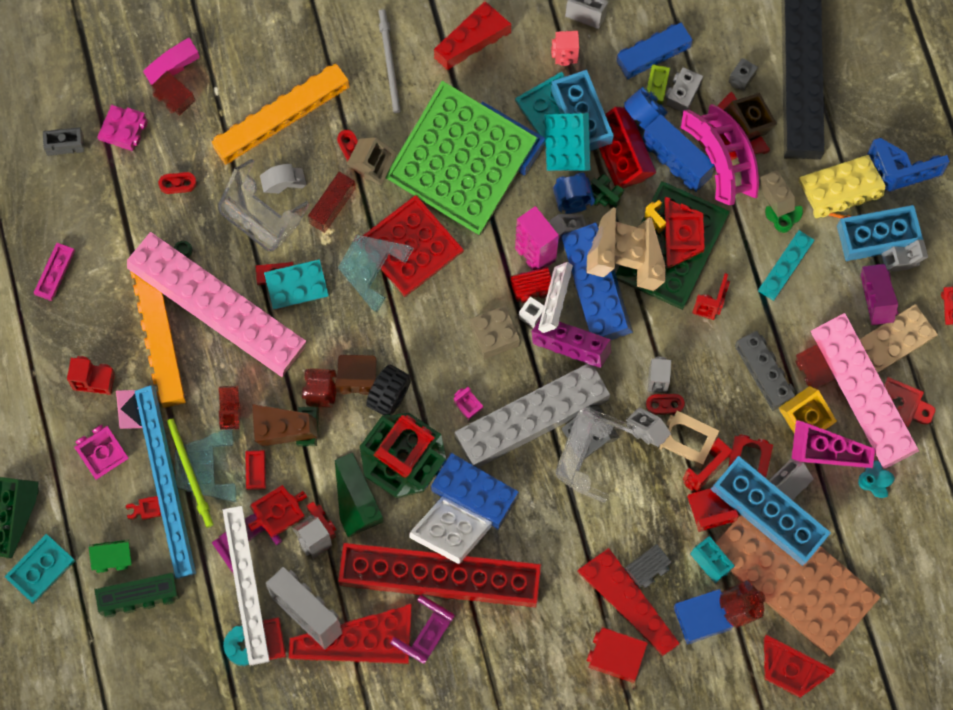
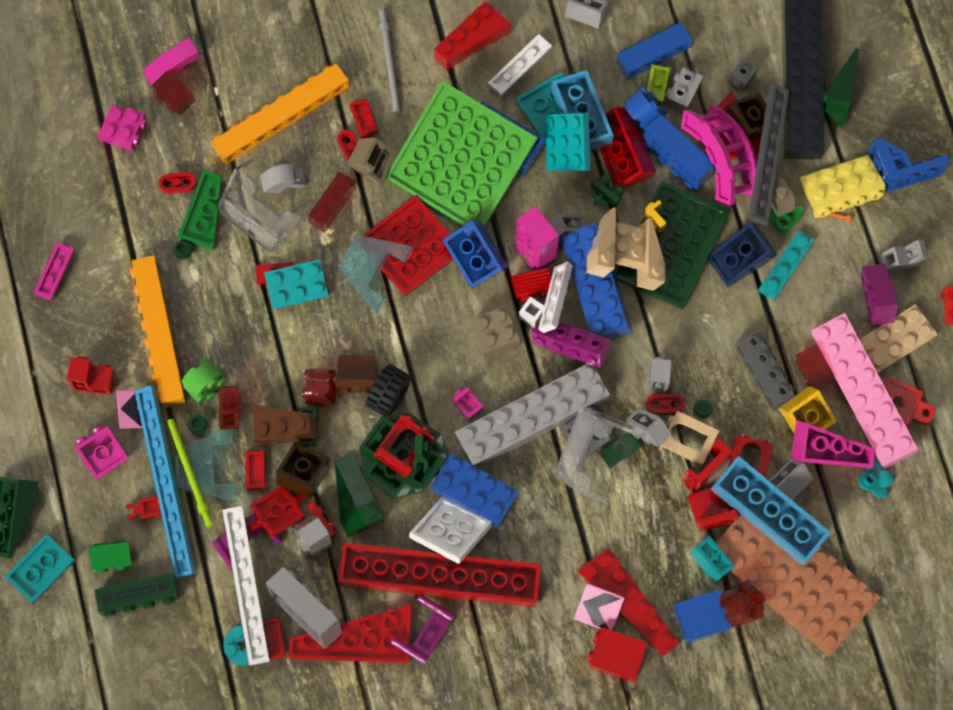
dark grey brick [43,127,85,156] -> none
bright pink brick [127,232,306,377] -> none
coral brick [551,31,579,66] -> none
blue brick [553,173,595,214] -> none
dark grey brick [625,544,671,589] -> none
red wing [664,197,705,268] -> none
red bracket [692,273,730,320] -> none
red wing [764,635,835,698] -> none
dark azure brick [837,205,923,261] -> none
none -> green wing [177,170,221,251]
none -> bright green brick [182,358,228,403]
none -> dark green plate [188,415,208,435]
none -> dark brown brick [276,442,330,499]
none -> red plate [349,98,378,139]
none -> dark green plate [413,435,429,471]
none -> blue slope [442,219,509,289]
none -> white plate [488,34,552,97]
none -> piece [574,583,624,630]
none -> dark green plate [598,431,641,469]
none -> dark green plate [693,400,712,419]
none -> dark blue slope [708,222,778,287]
none -> dark grey plate [748,84,789,225]
none -> dark green wedge [823,48,859,127]

